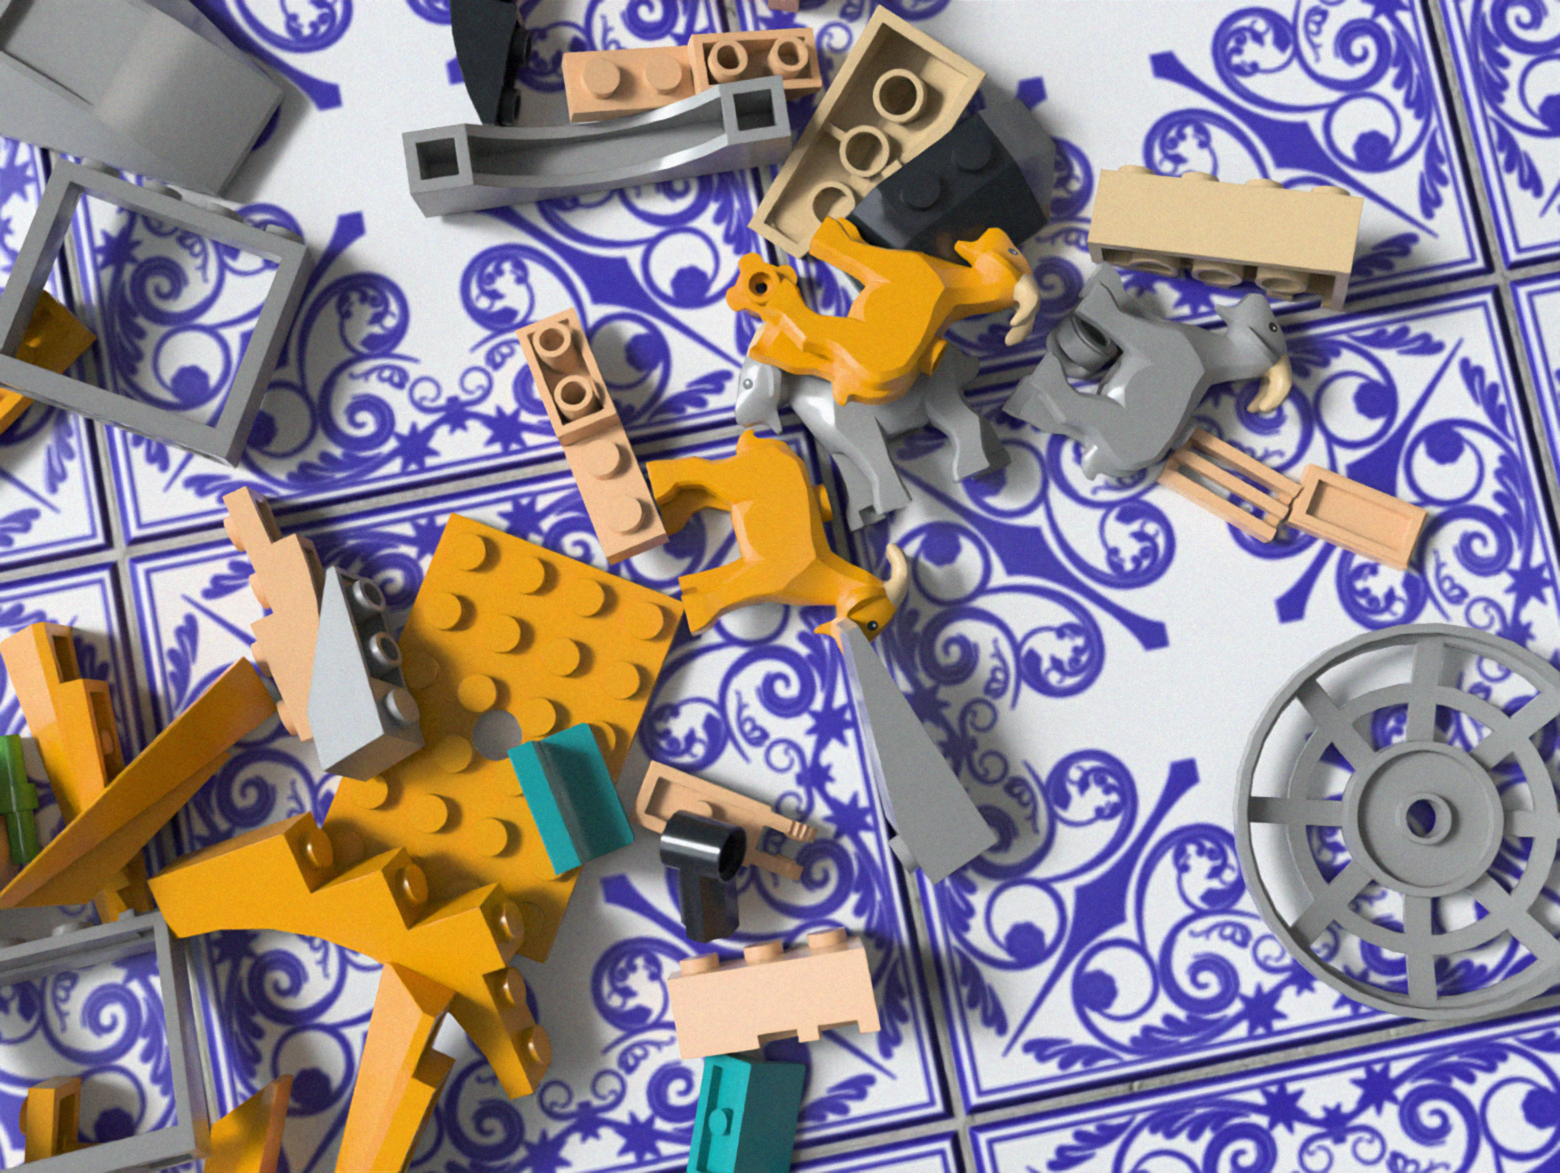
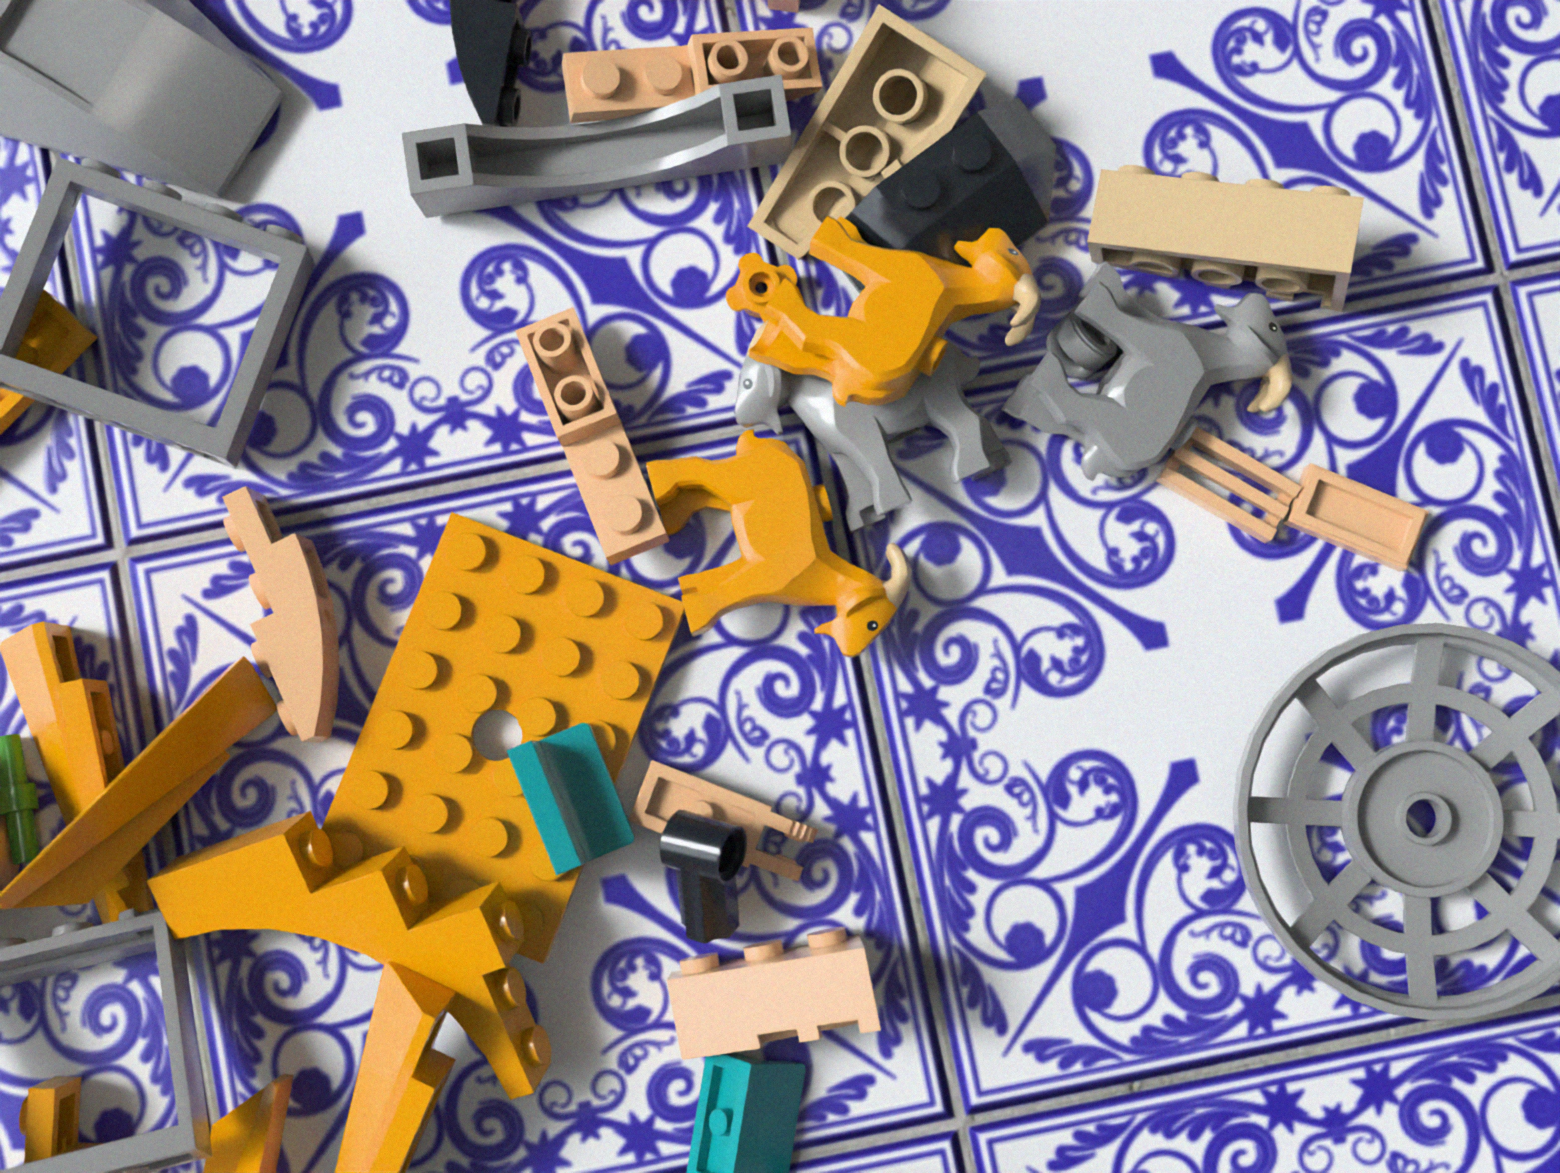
light grey slope [306,565,425,782] -> none
light grey slope [836,617,998,886] -> none

